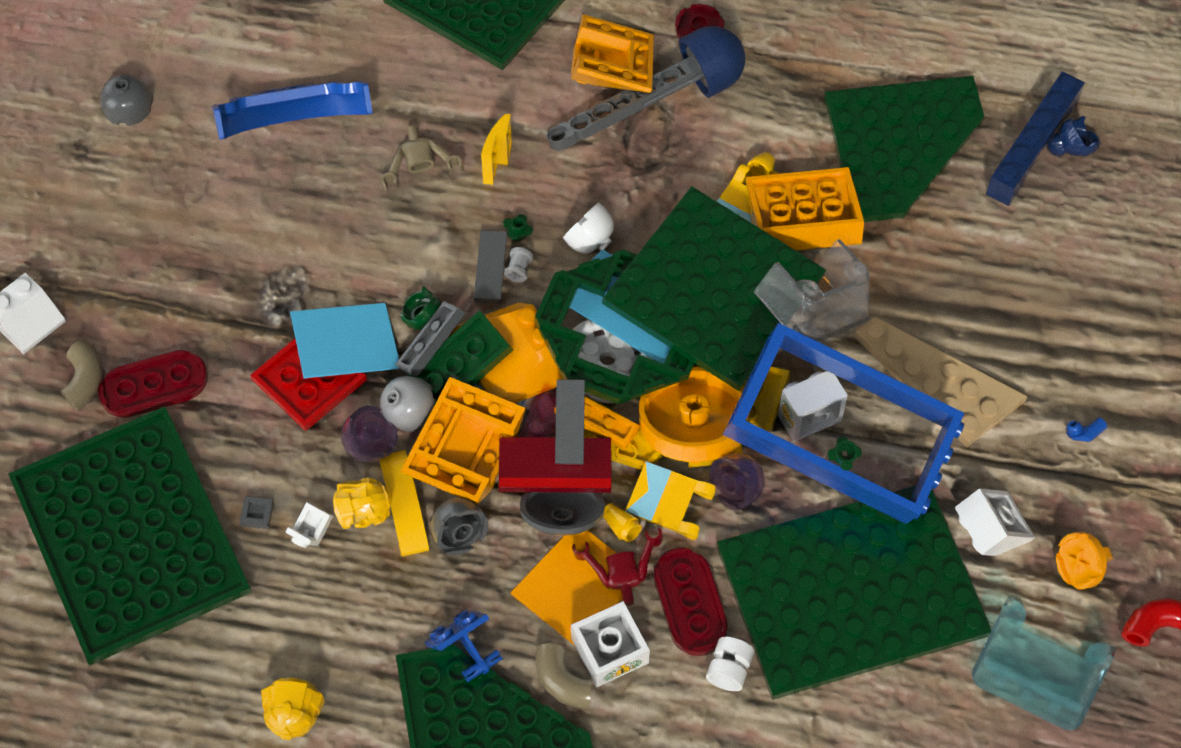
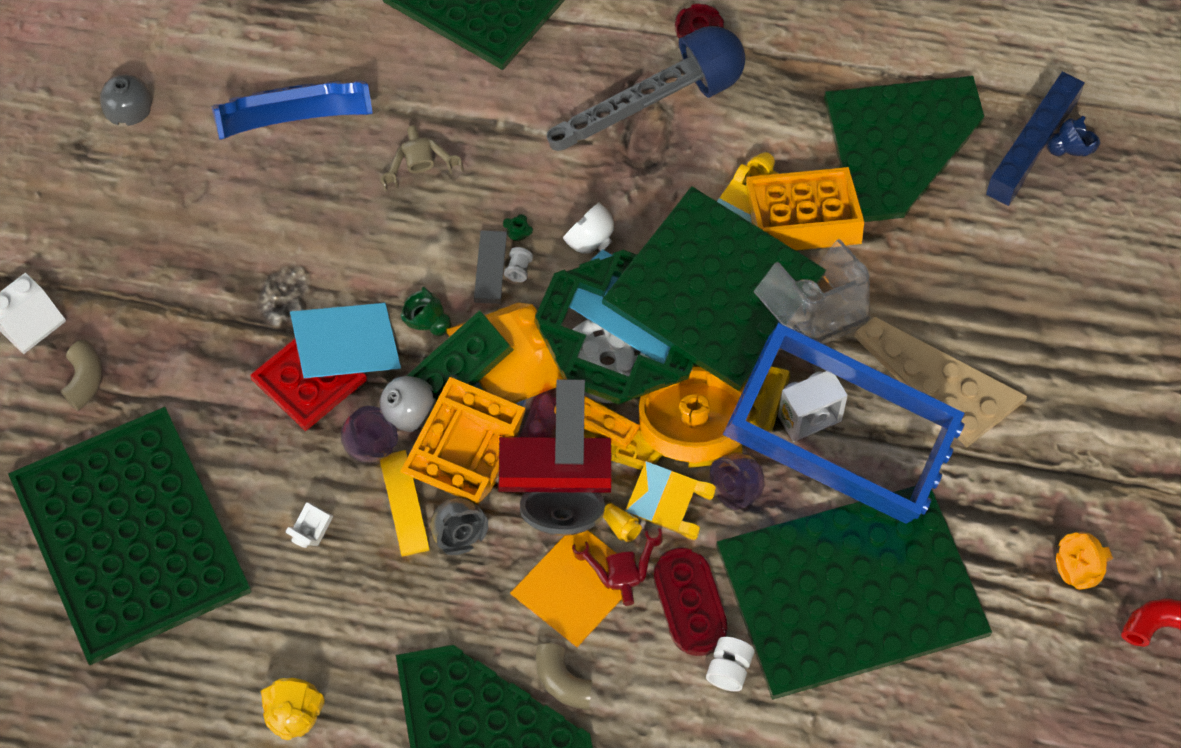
dark red tile [98,350,208,418] -> none
dark grey tile [240,496,274,529] -> none
yellow helmet [333,477,392,529] -> none
dark grey tile [395,301,465,378] -> none
blue plate [424,610,503,682] -> none
yellow slope [481,114,512,185] -> none
light orange slope [571,14,654,93] -> none
white brick [571,601,650,688] -> none
dark green plate [827,436,862,471] -> none
white slope [955,488,1035,556] -> none
clear light blue windscreen [972,596,1116,730] -> none
blue arm [1066,418,1107,442] -> none

